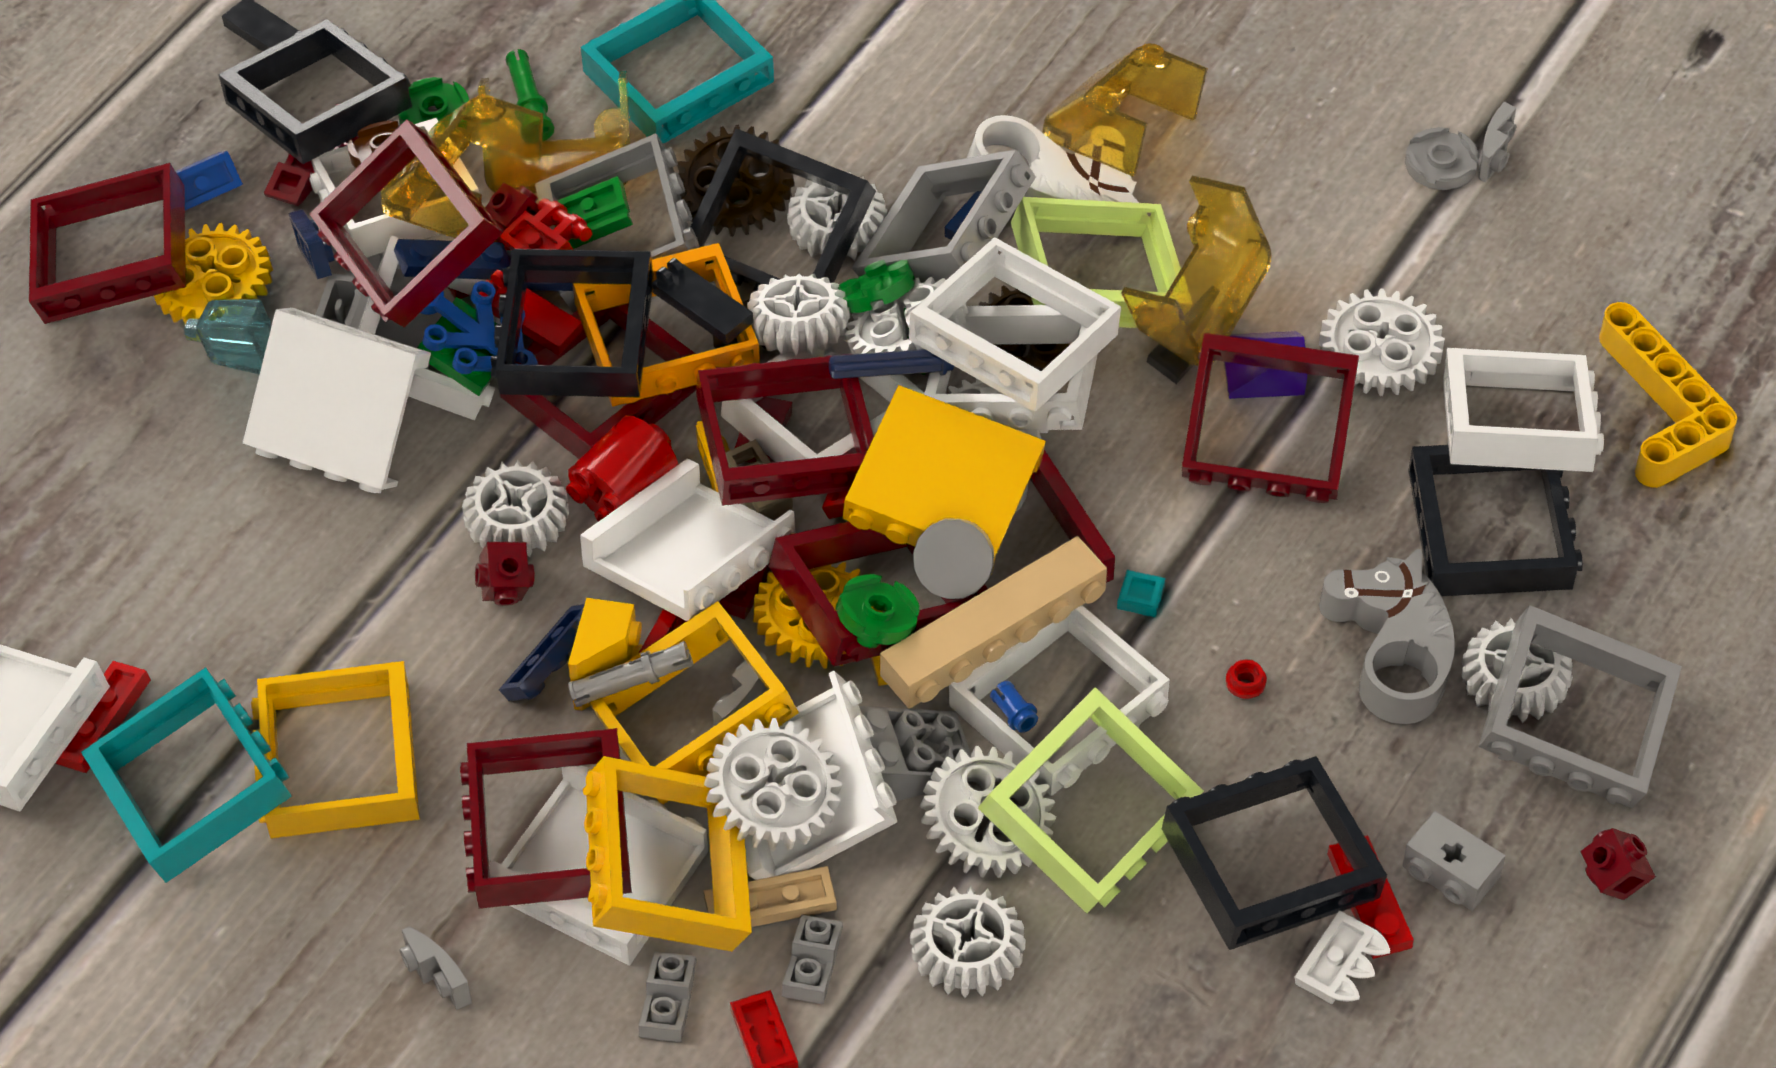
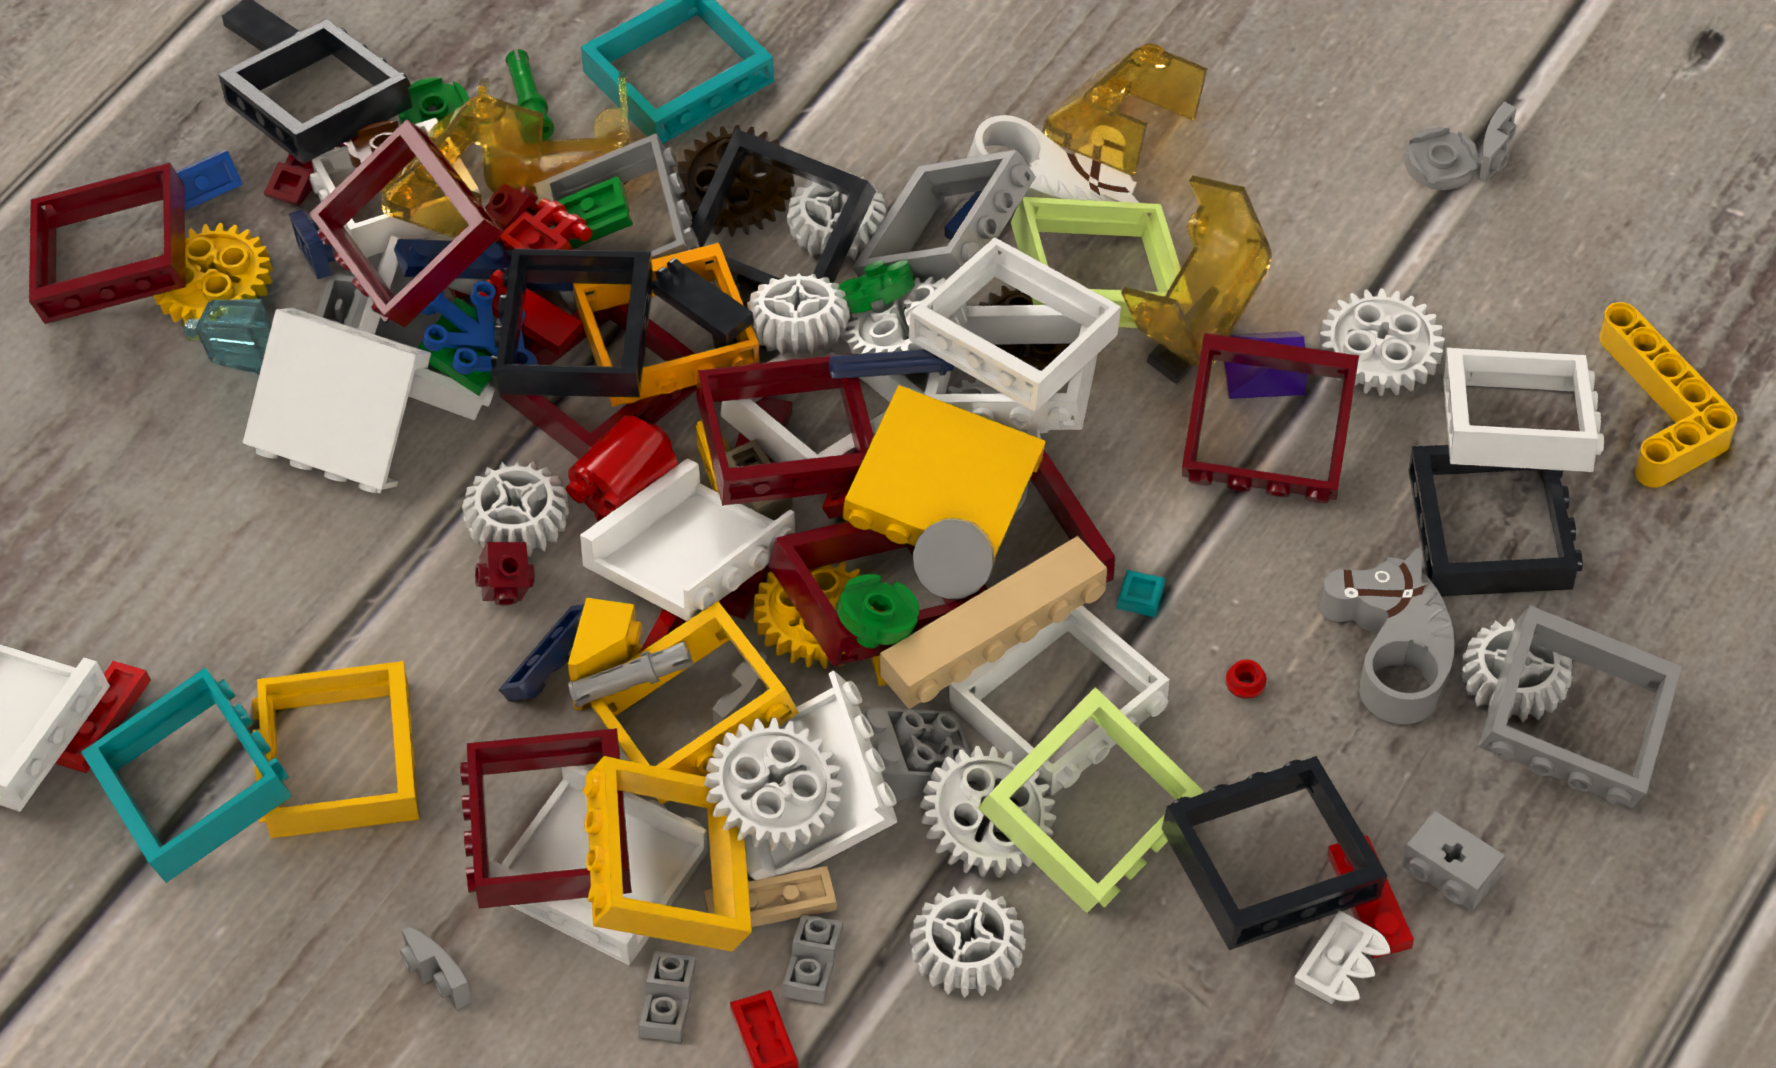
blue pin [990,681,1038,733] -> none
dark red brick [1580,828,1656,900] -> none

